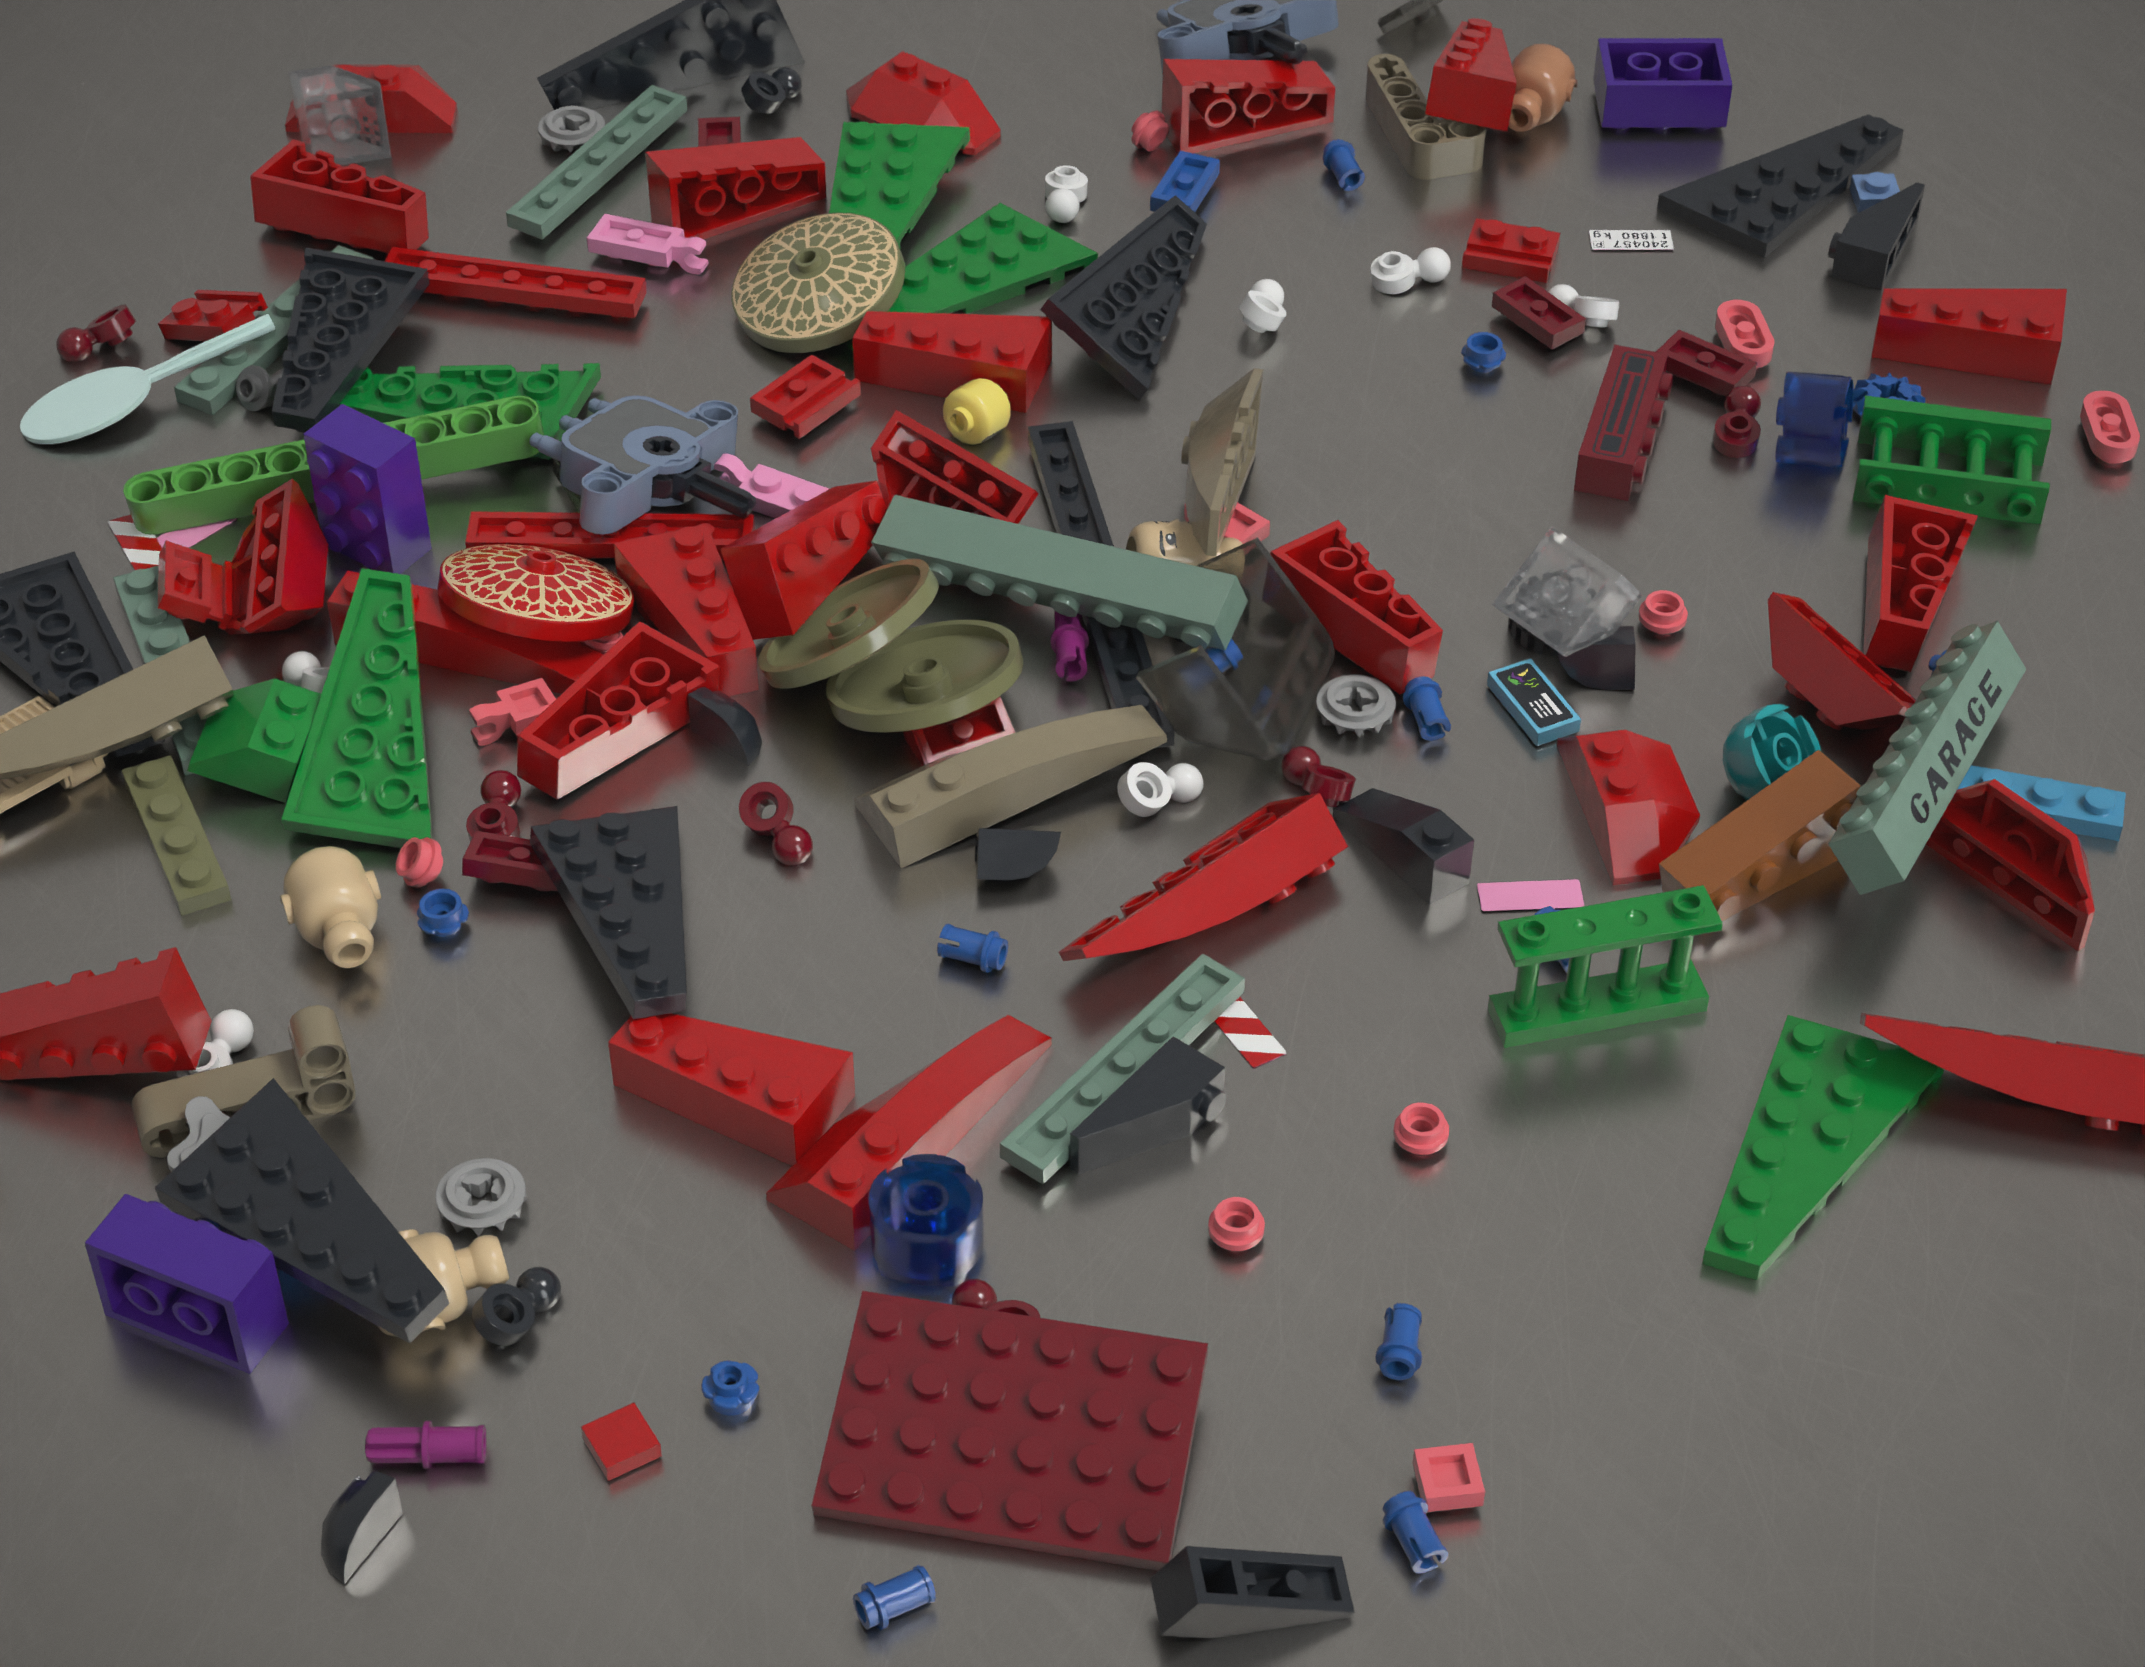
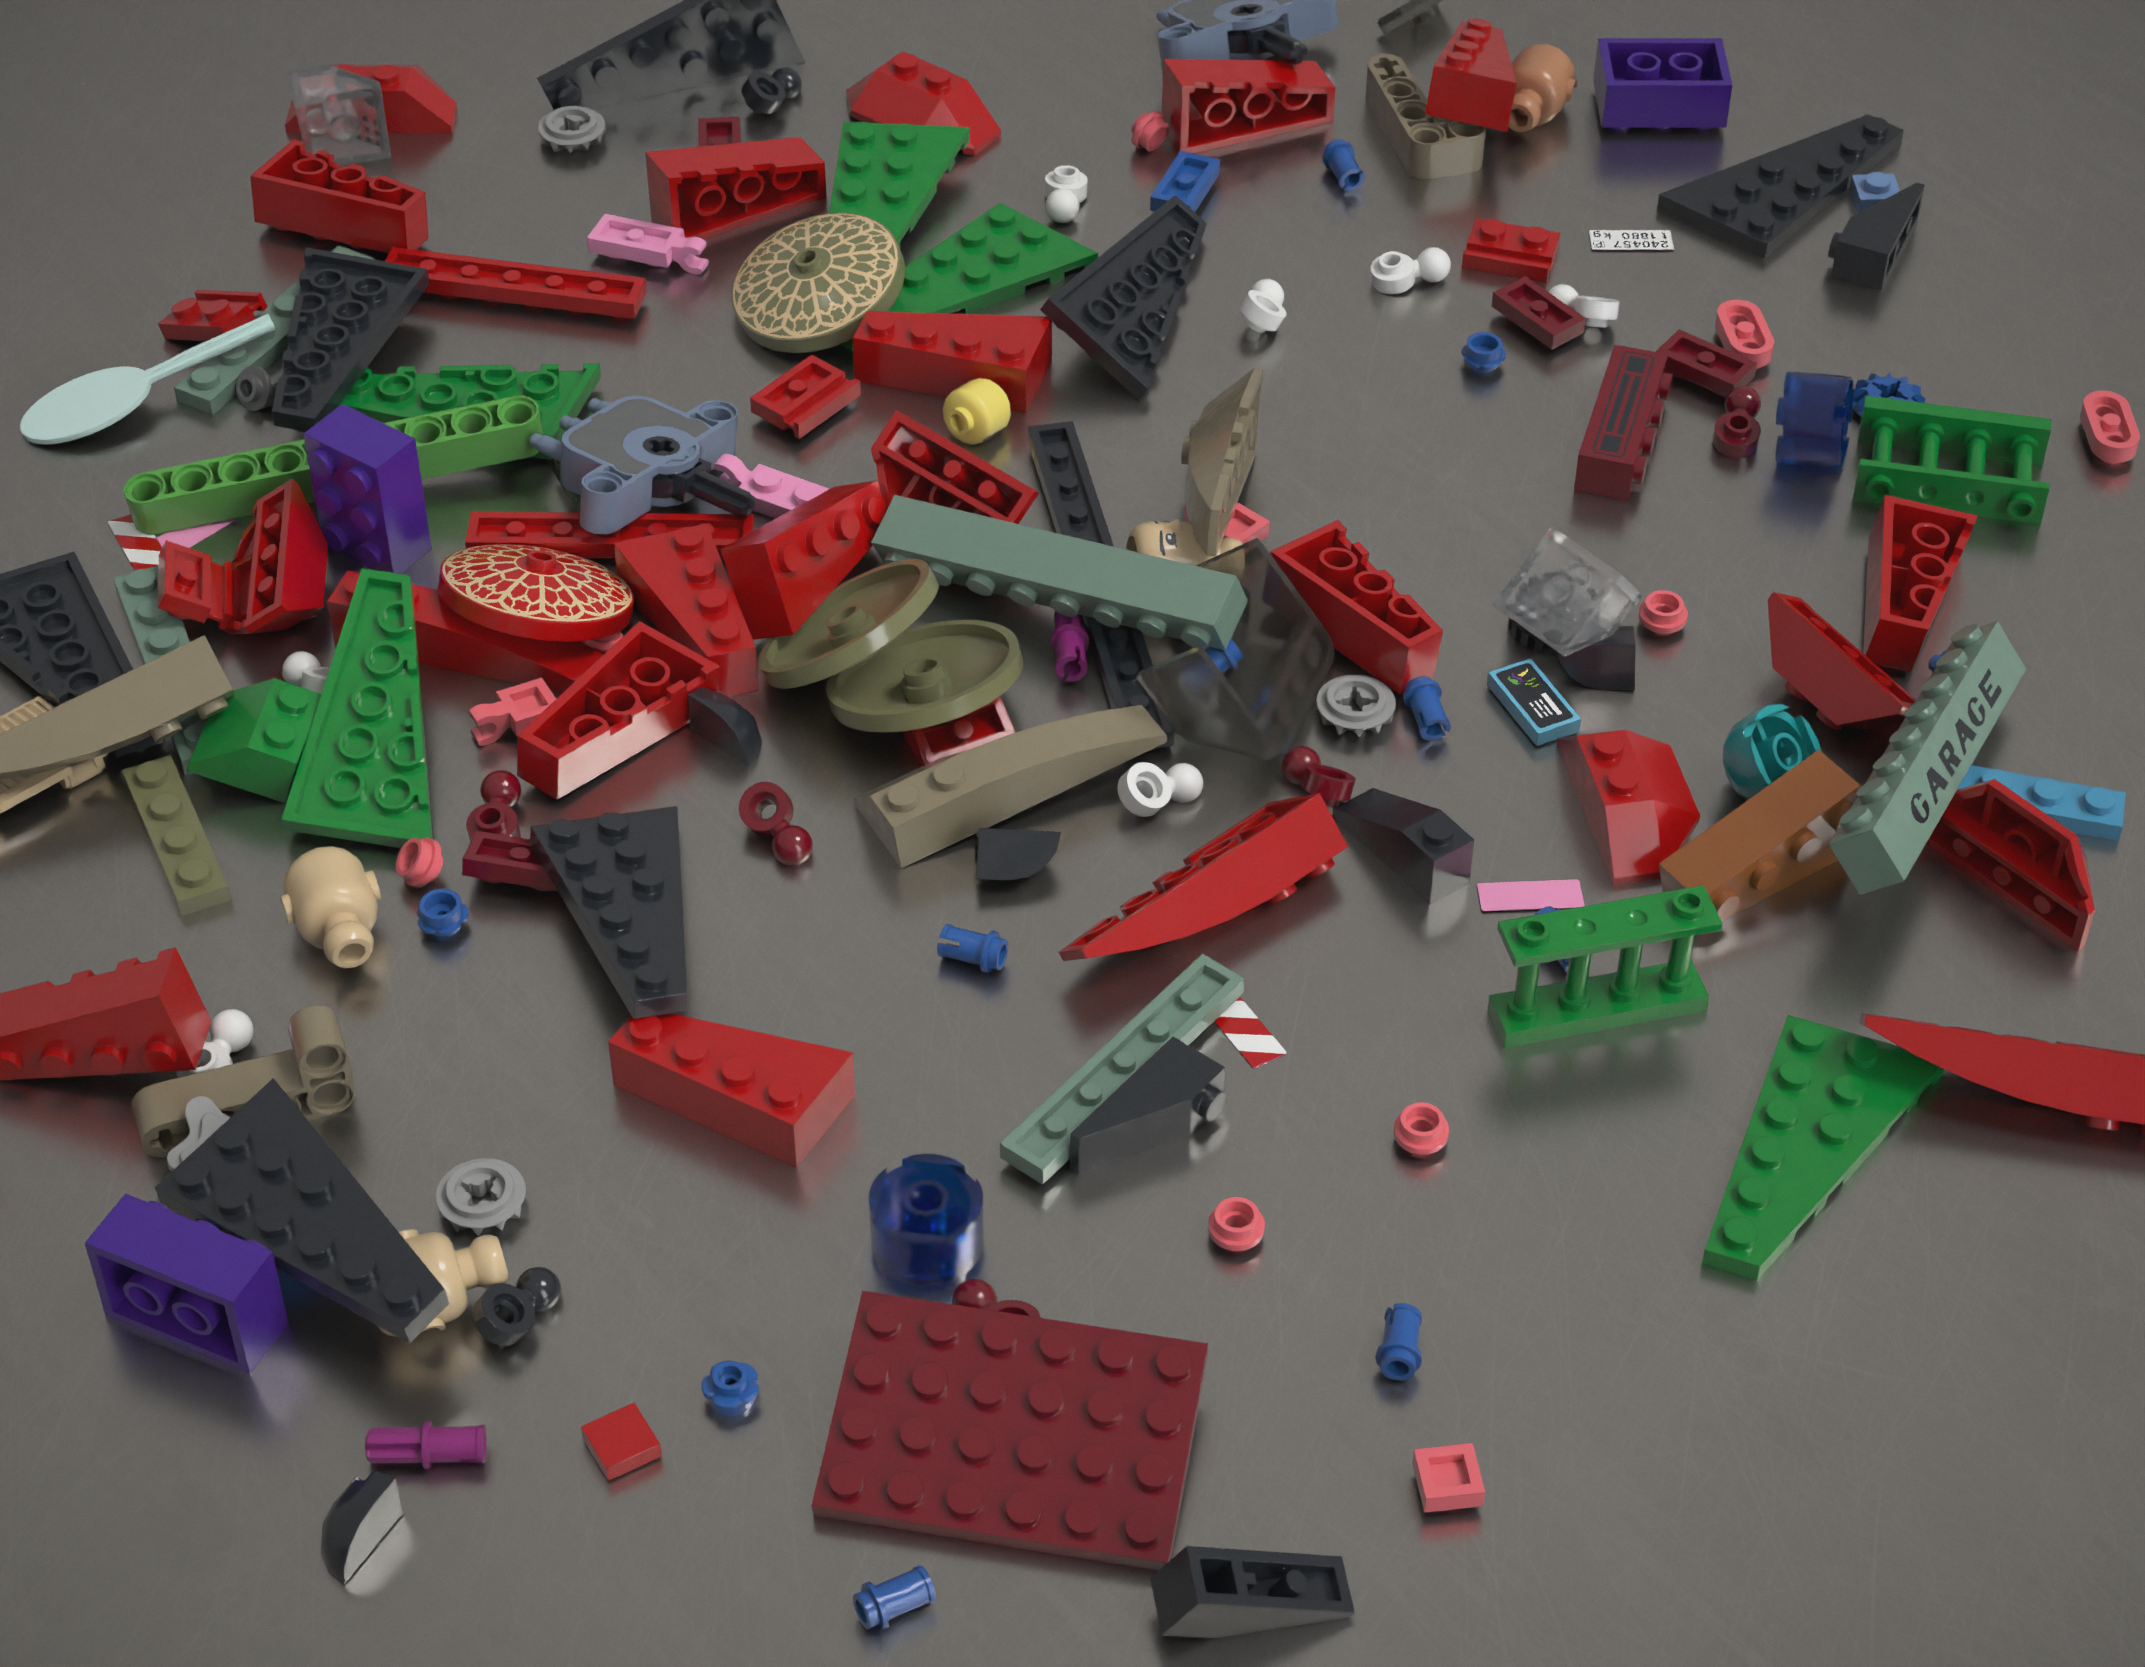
dark red plate [56,304,136,362] -> none
sand green plate [506,85,687,239] -> none
red wedge [766,1015,1052,1251] -> none
blue pin [1382,1491,1448,1573] -> none
red wedge [1871,288,2067,385] -> none

